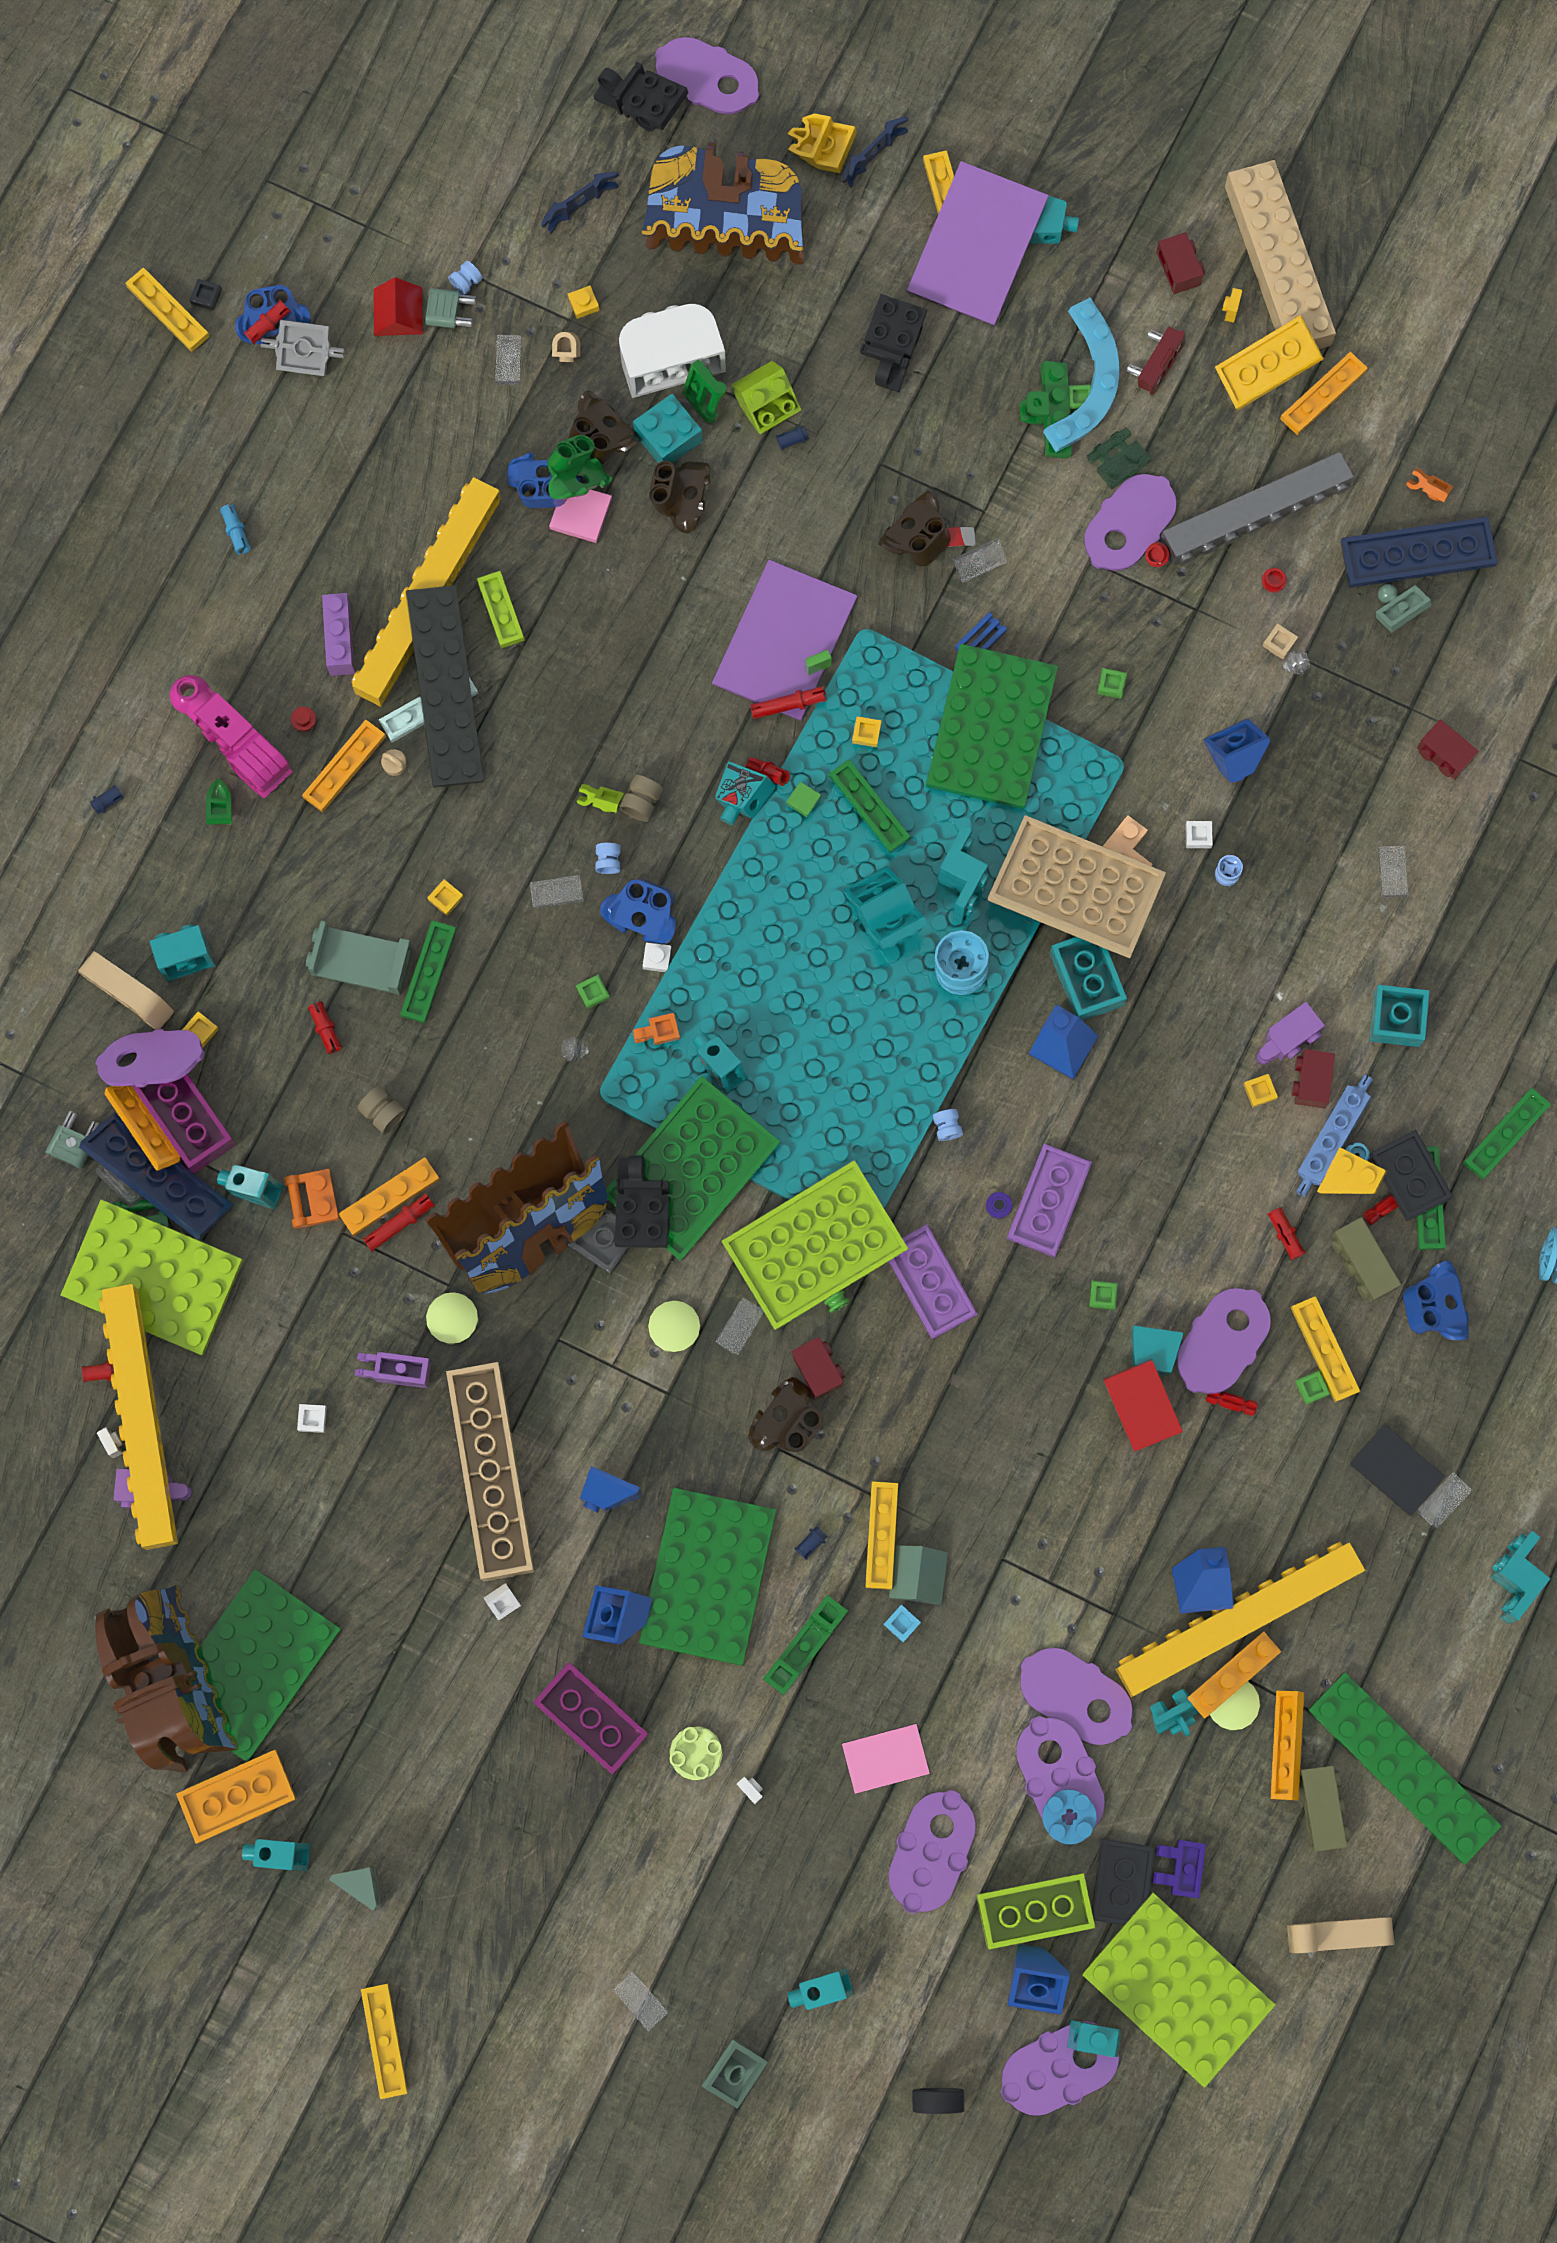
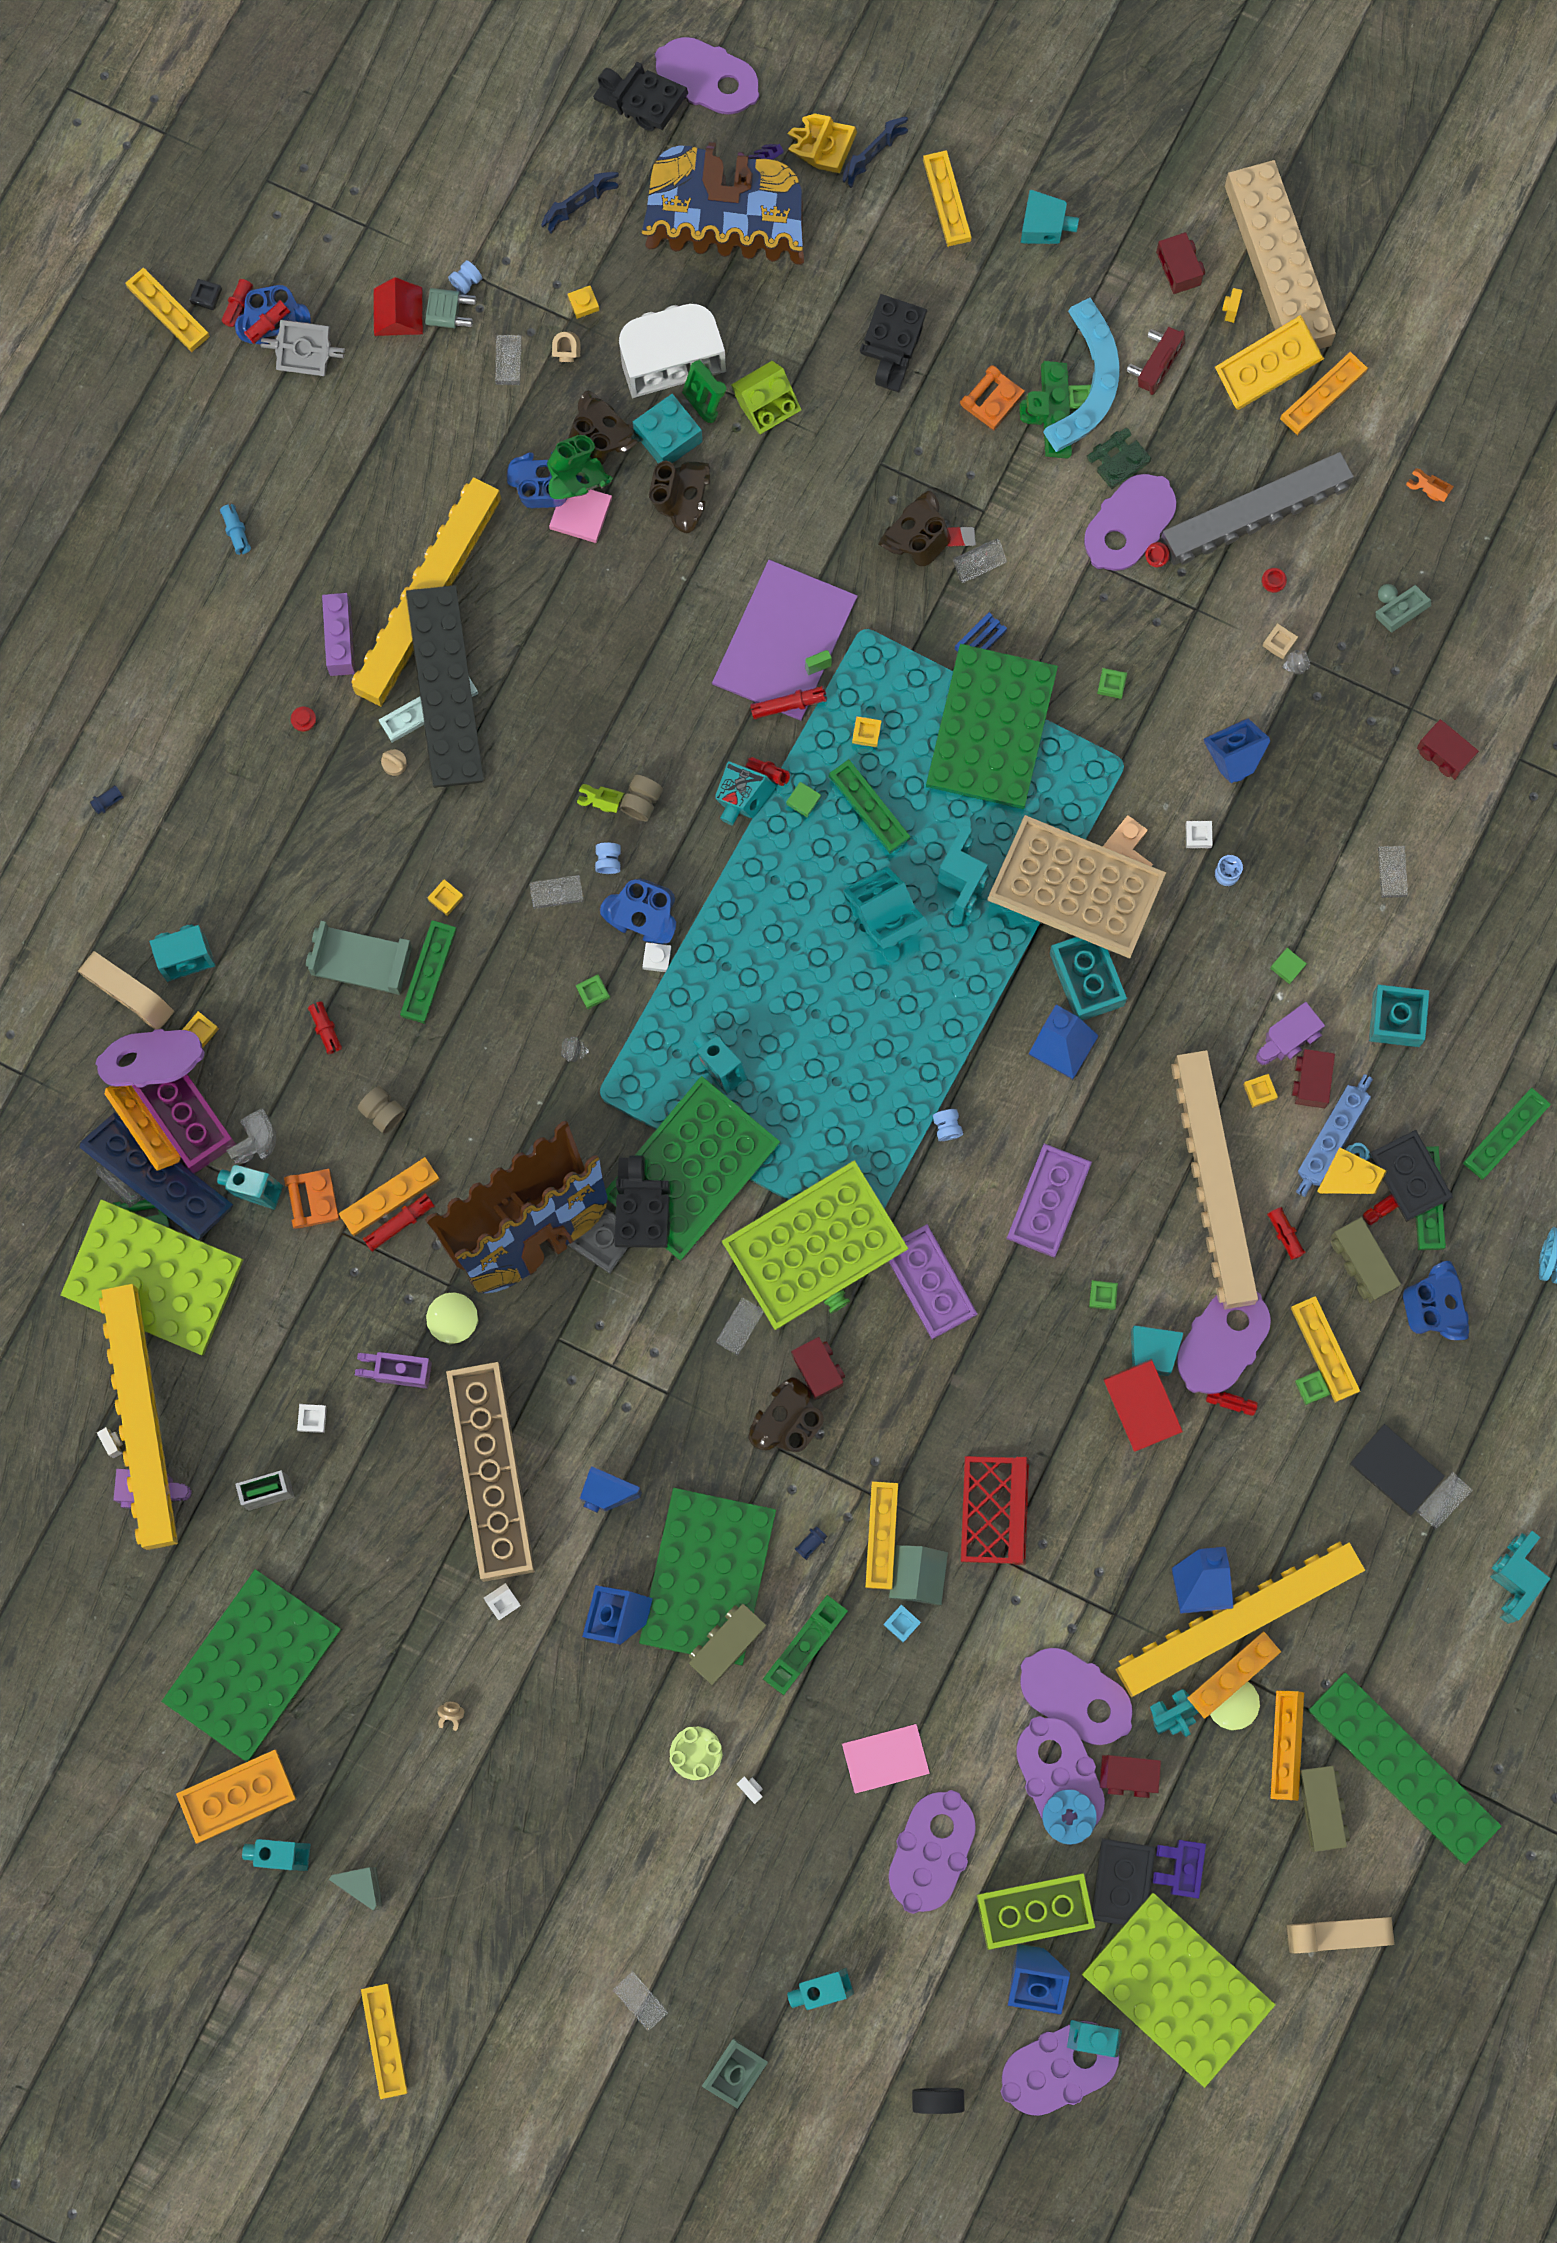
sand green piece [45,1111,100,1169] -> none
red pin [82,1361,114,1383] -> none
reddish brown animal [95,1585,238,1773] -> none
dark pink brick [169,675,292,798] -> none
green plate [206,779,232,825] -> none
light orange plate [302,720,386,813] -> none
lime plate [477,571,525,648] -> none
magenta brick [533,1662,649,1775] -> none
orange plate [633,1013,680,1045] -> none
yellowish green dish [648,1300,700,1352] -> none
dark blue pin [776,425,809,450] -> none
medium lavender piece [907,161,1049,326] -> none
medium azure wheel [935,930,989,995] -> none
dark purple tile [986,1192,1012,1219] -> none
dark blue plate [1340,517,1498,588] -> none
none -> red axle [221,279,253,327]
none -> clear brick [227,1108,276,1164]
none -> piece [236,1470,294,1510]
none -> tan plate [437,1702,464,1731]
none -> olive brick [689,1604,767,1686]
none -> dark purple tile [748,144,784,160]
none -> orange plate [960,365,1025,430]
none -> red fence [961,1456,1029,1565]
none -> dark red brick [1100,1755,1161,1798]
none -> tan brick [1171,1050,1258,1310]
none -> bright green tile [1270,948,1307,984]

